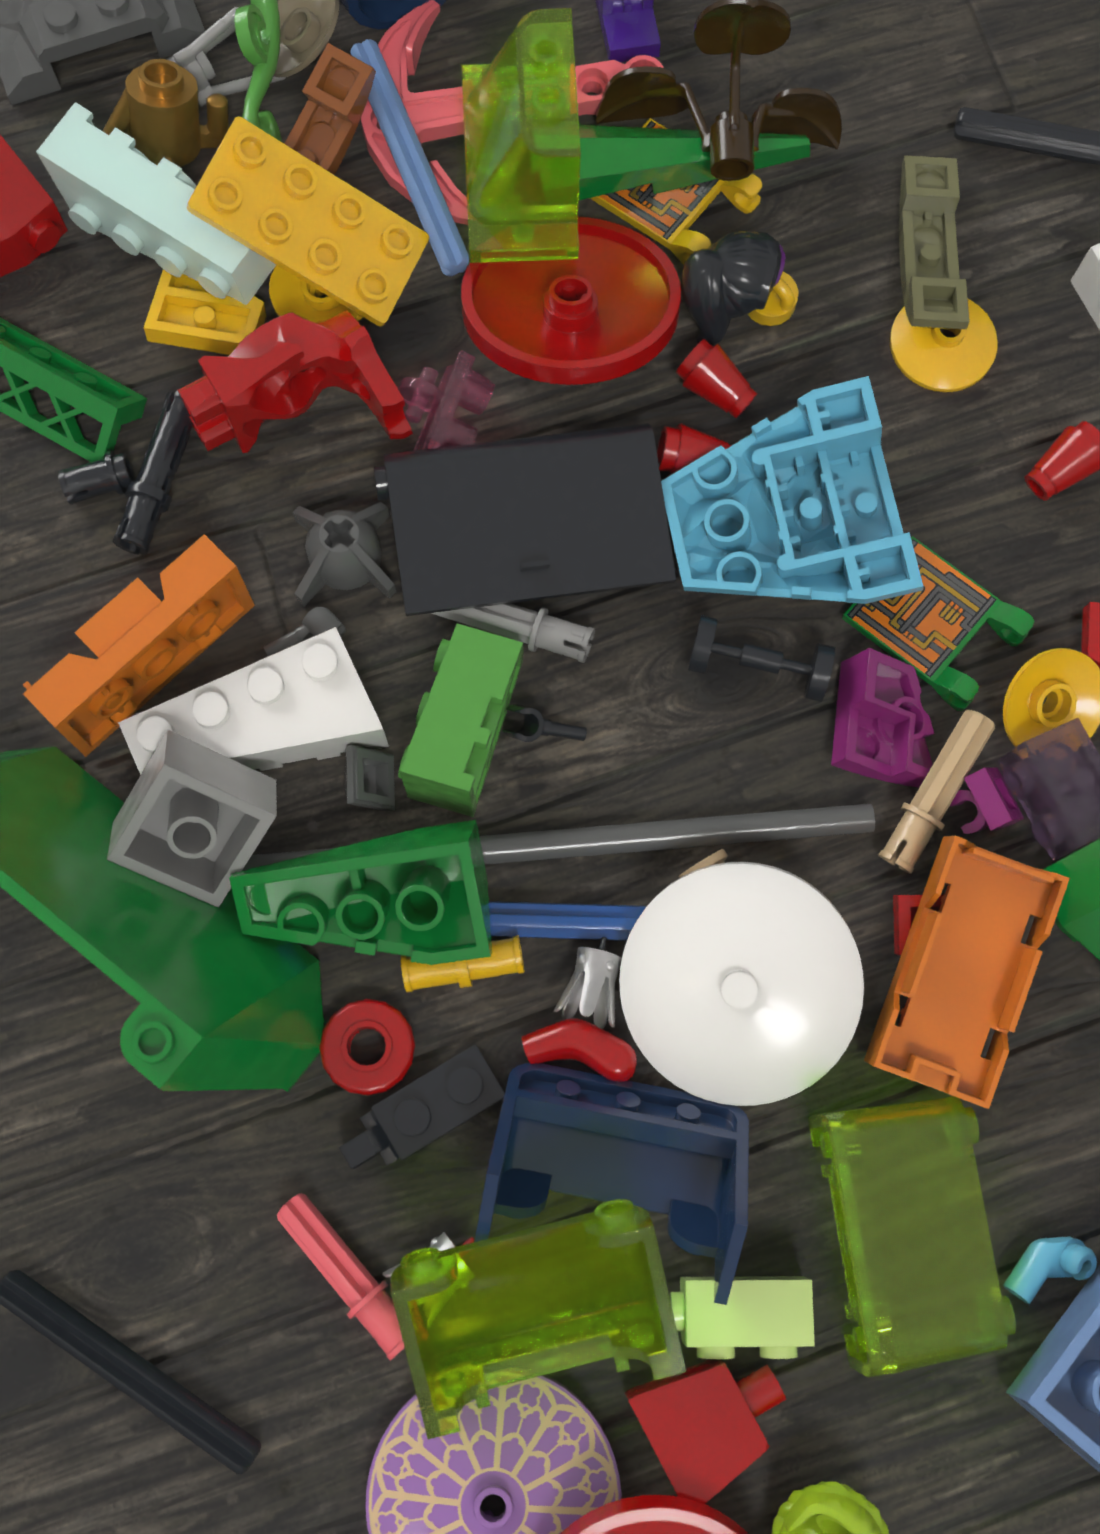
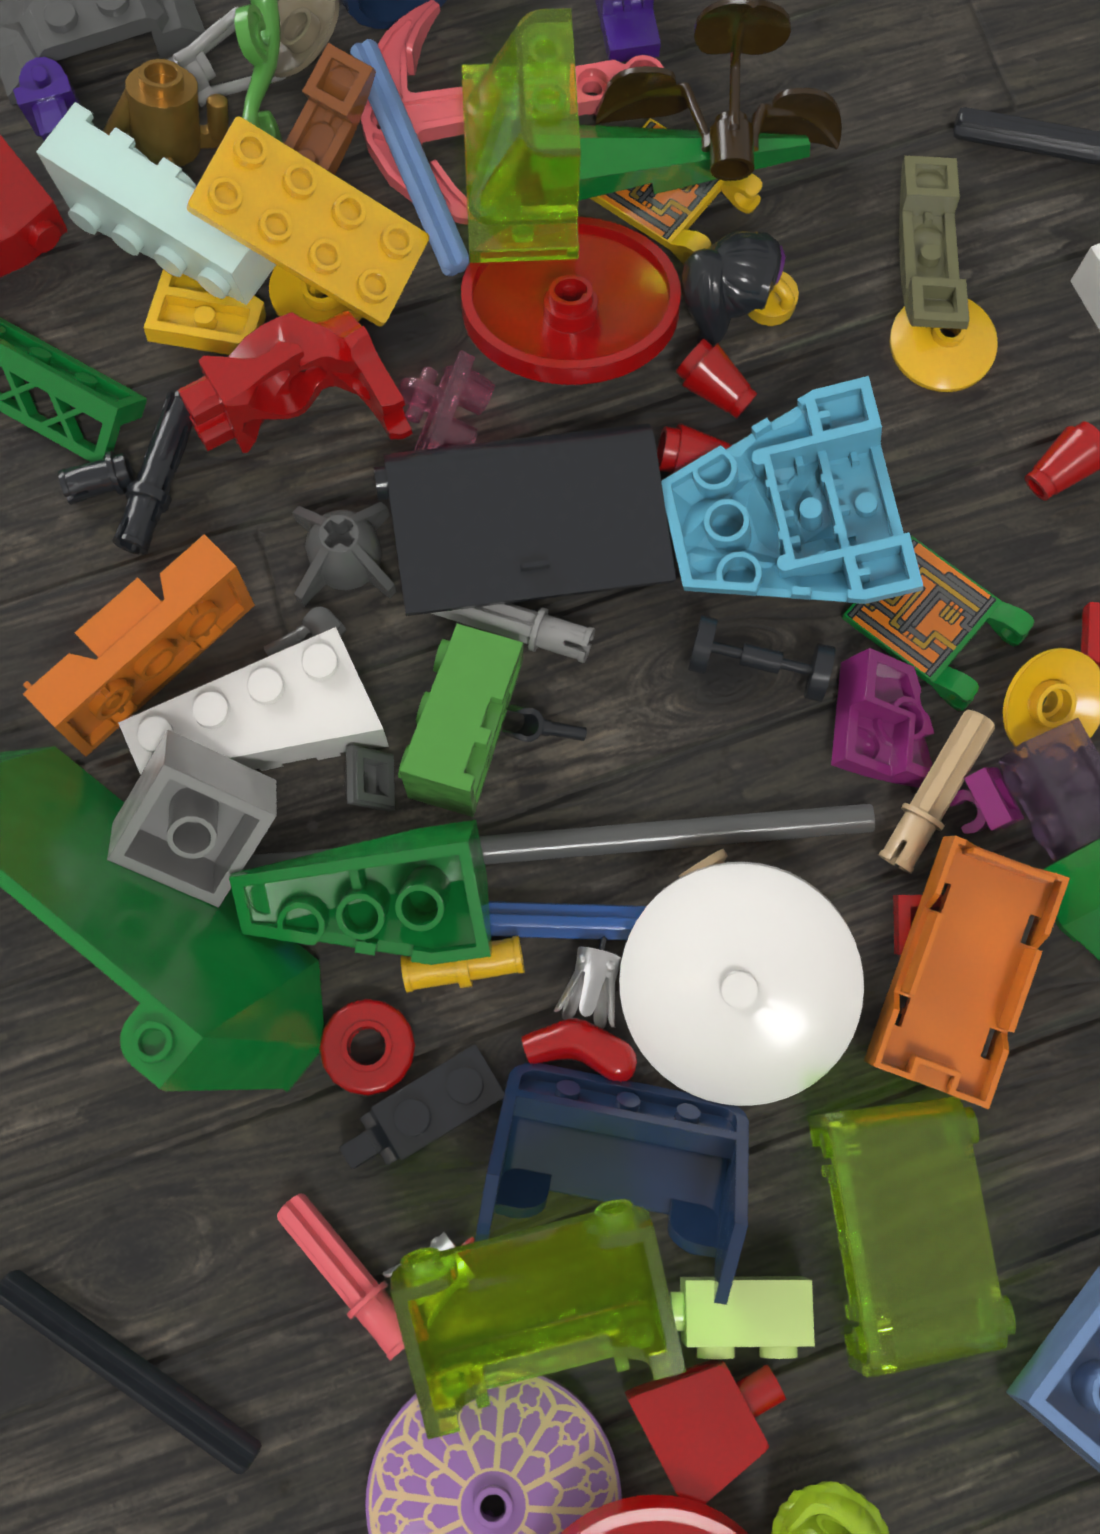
medium azure arm [1003,1236,1097,1304] -> none
none -> dark purple hips [13,57,83,141]

